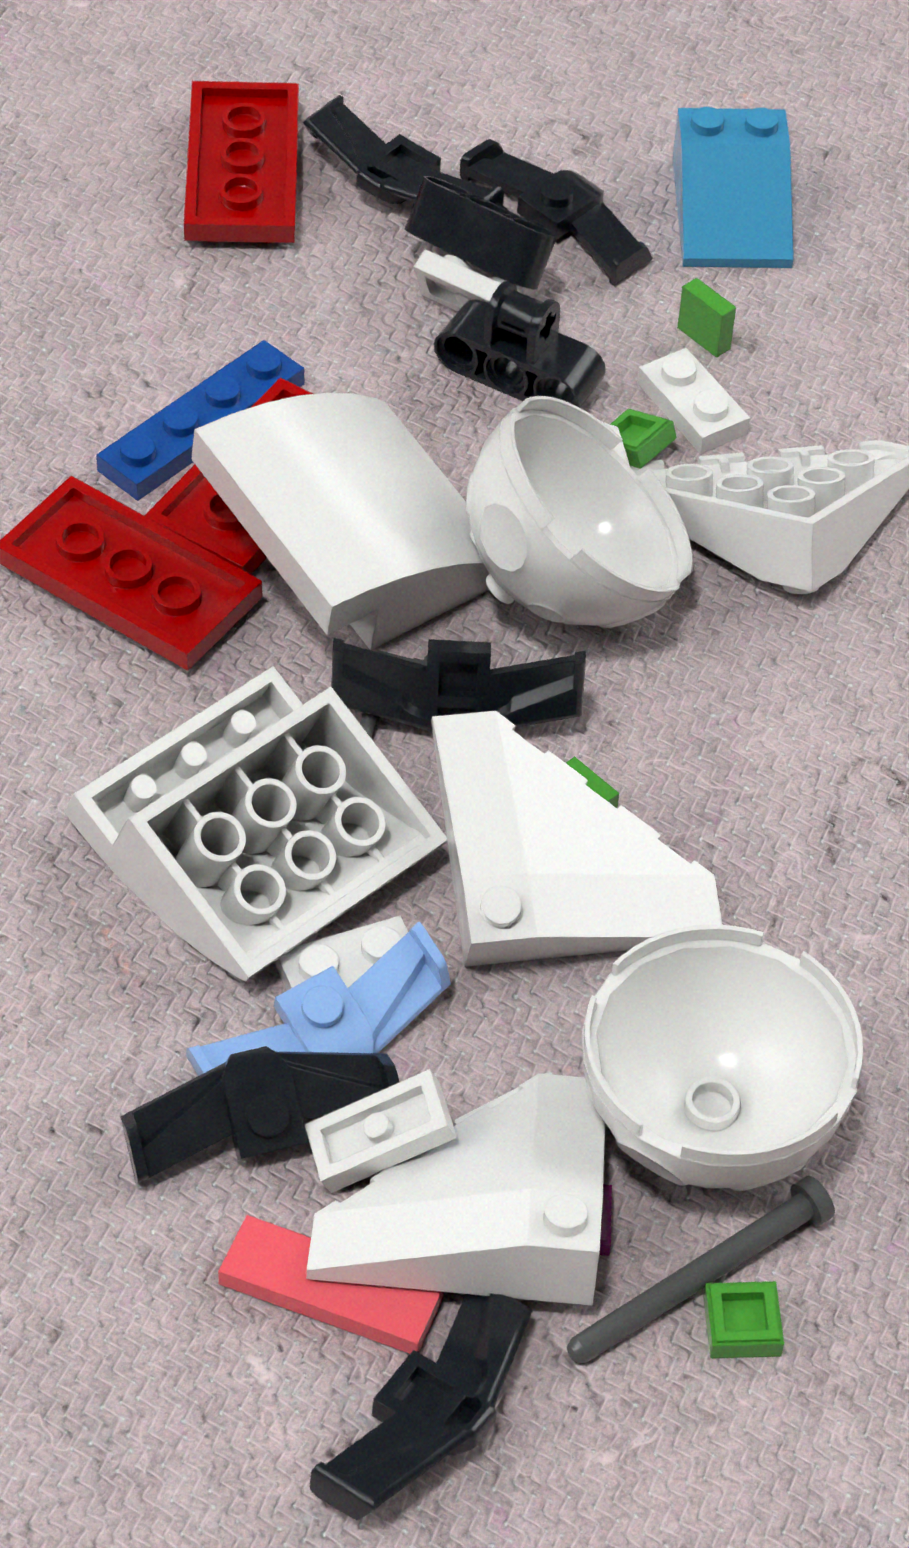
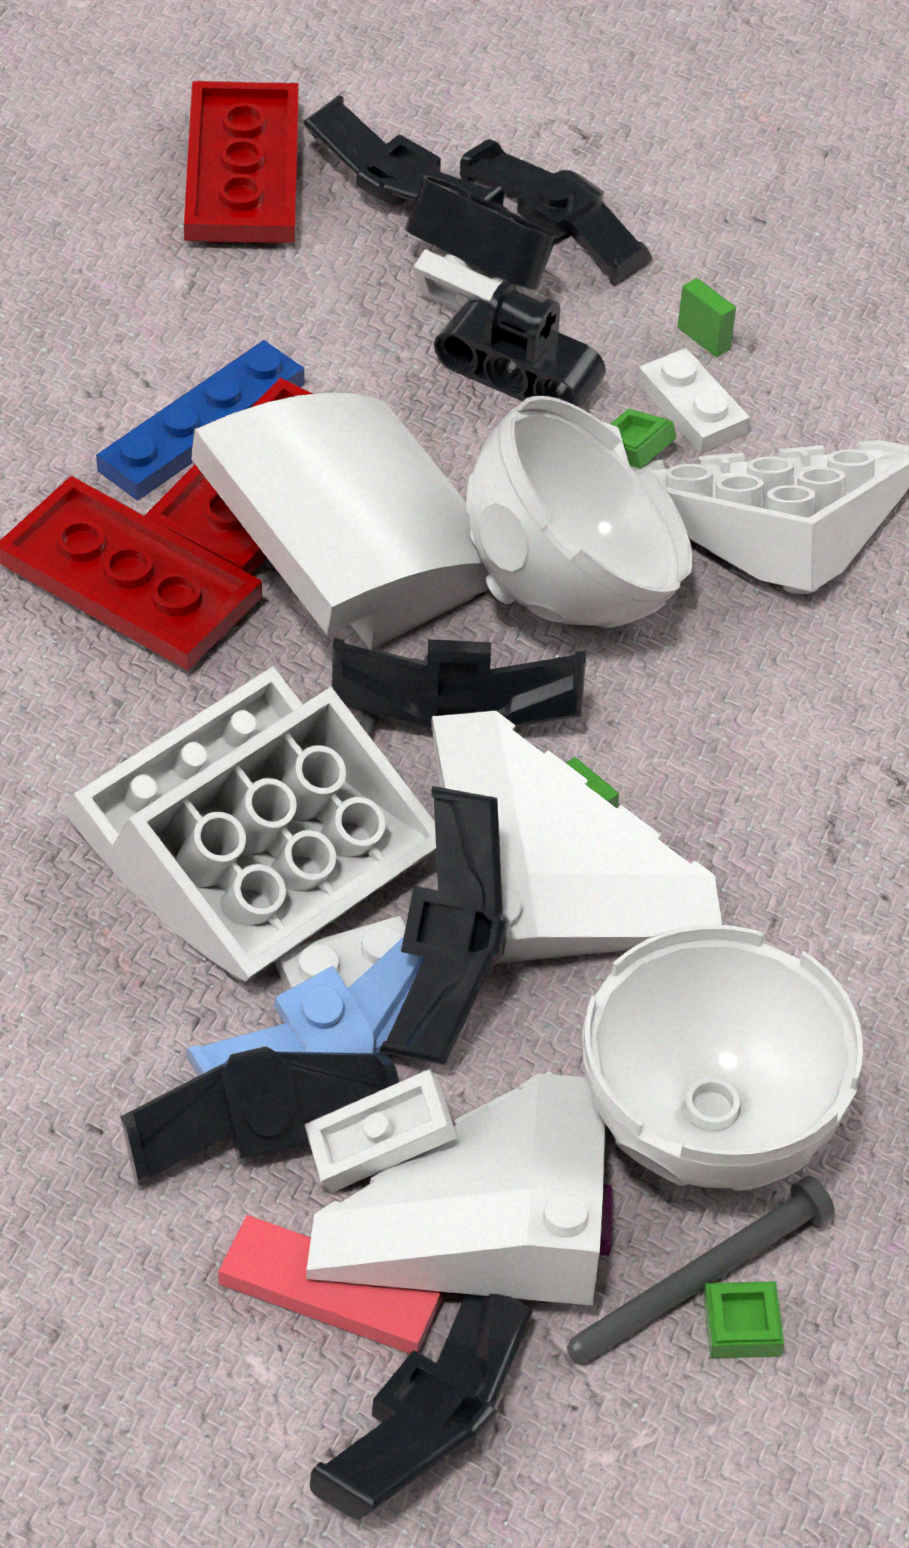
dark azure slope [672,107,793,268] -> none
none -> black plate [380,786,510,1065]

